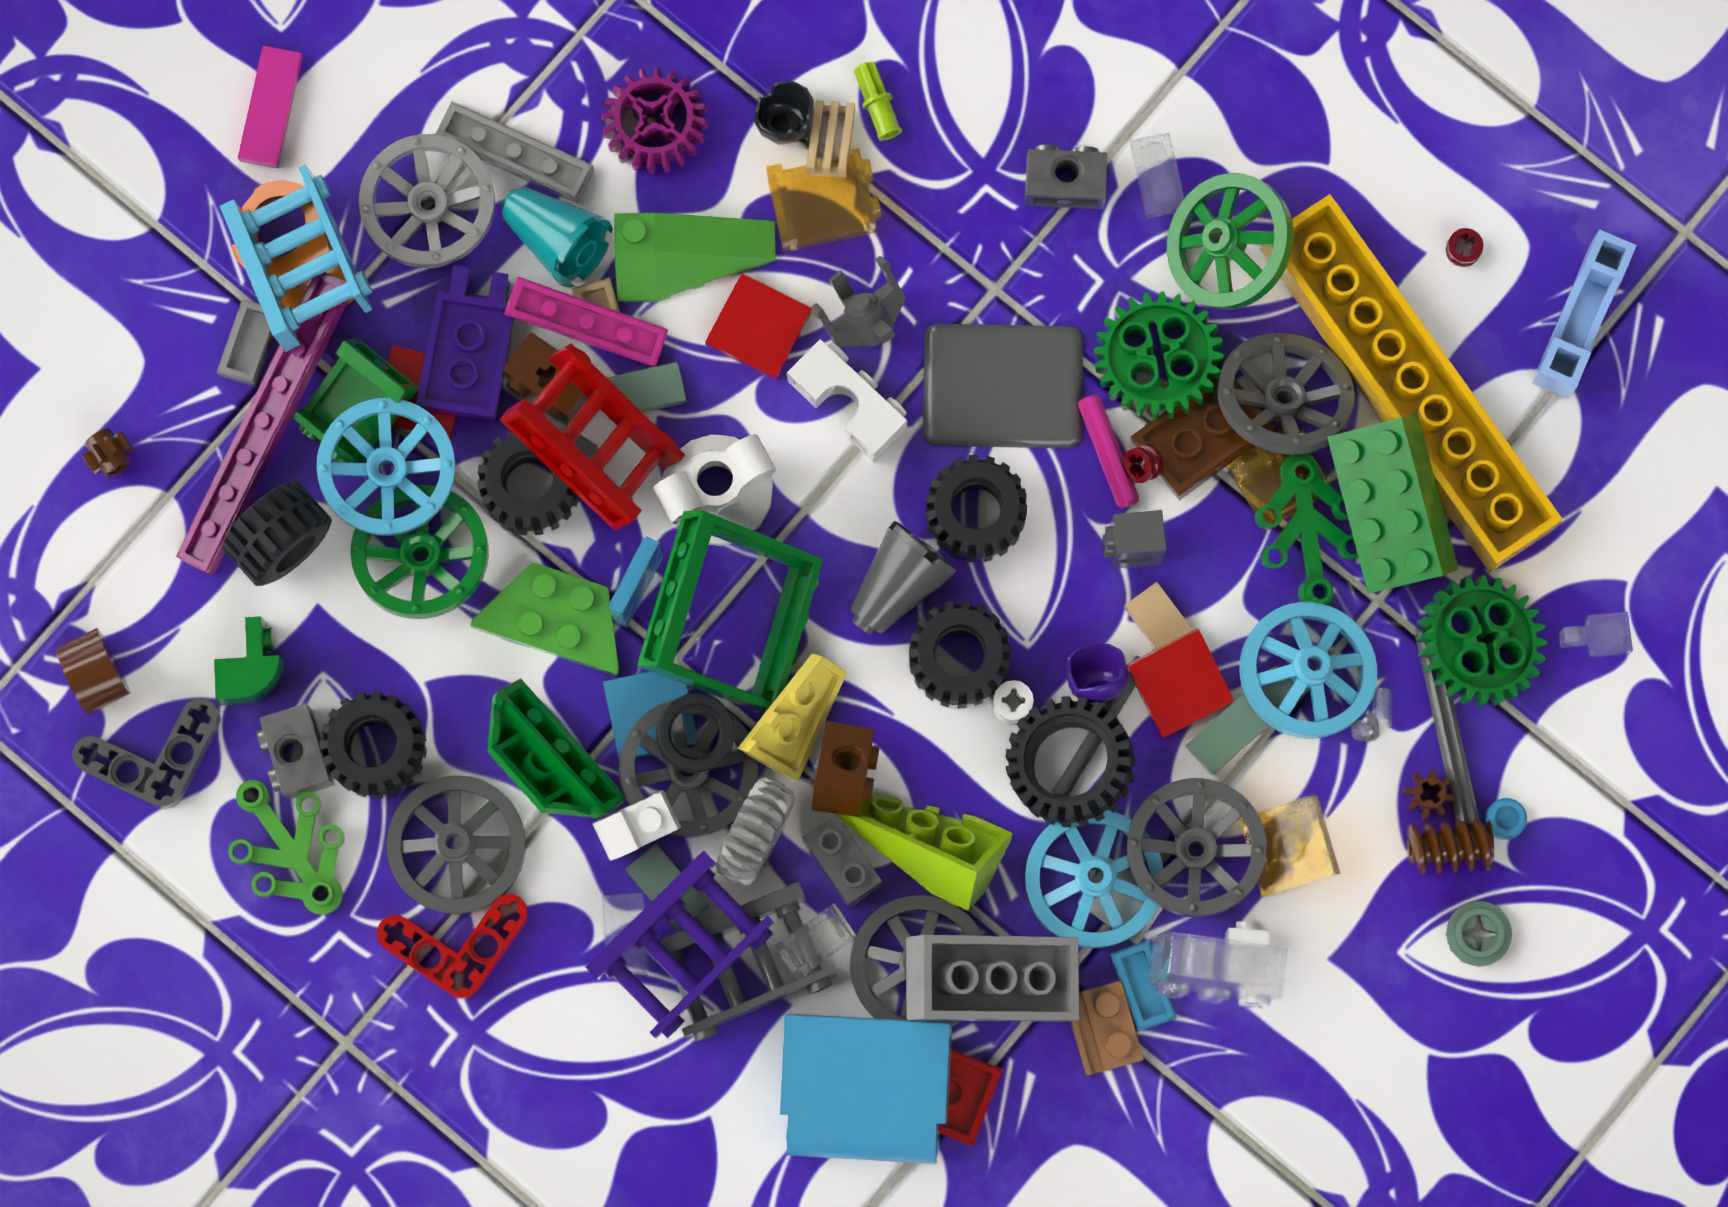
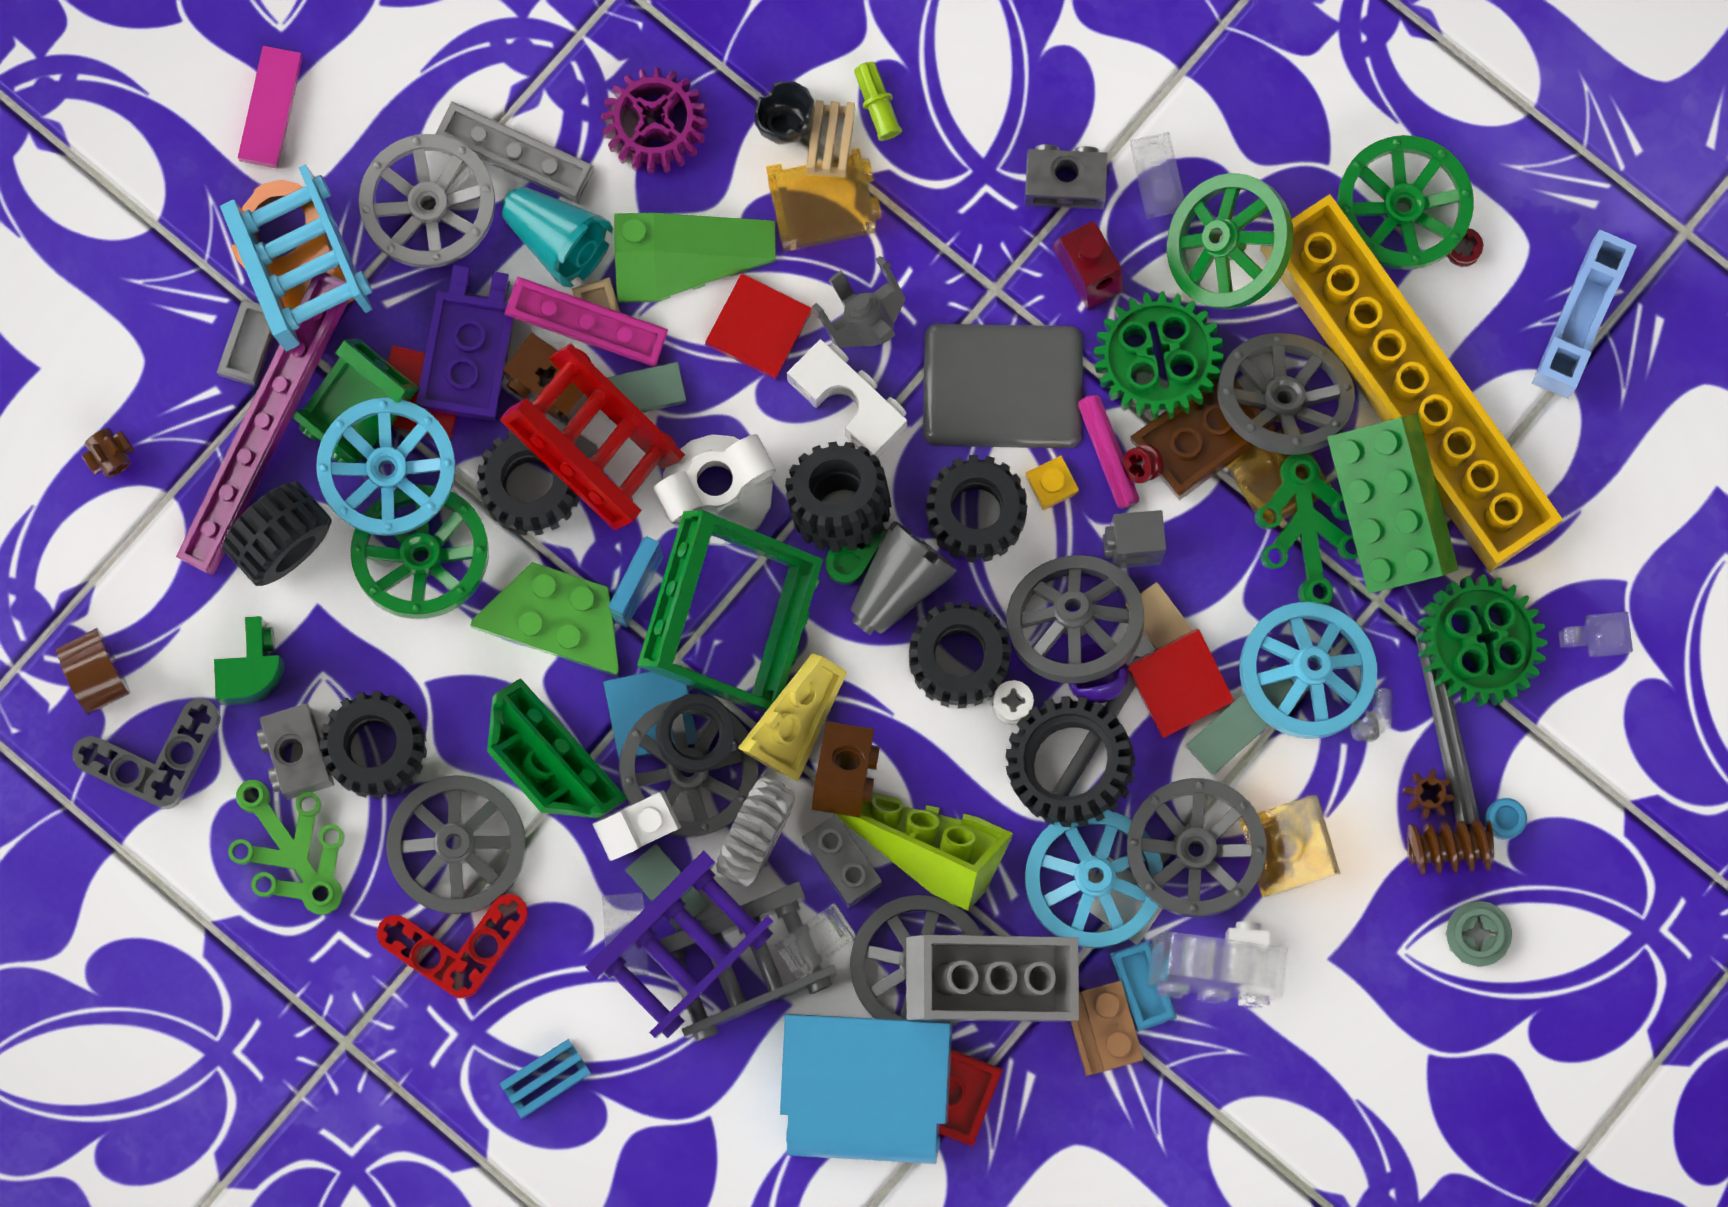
none -> dark azure tile [499,1038,591,1119]
none -> black tyre [785,441,892,552]
none -> green plate [825,528,887,585]
none -> dark grey wheel [1006,555,1145,683]
none -> yellow plate [1025,456,1079,511]
none -> dark red torso [1051,220,1123,310]
none -> green wheel [1337,135,1474,270]

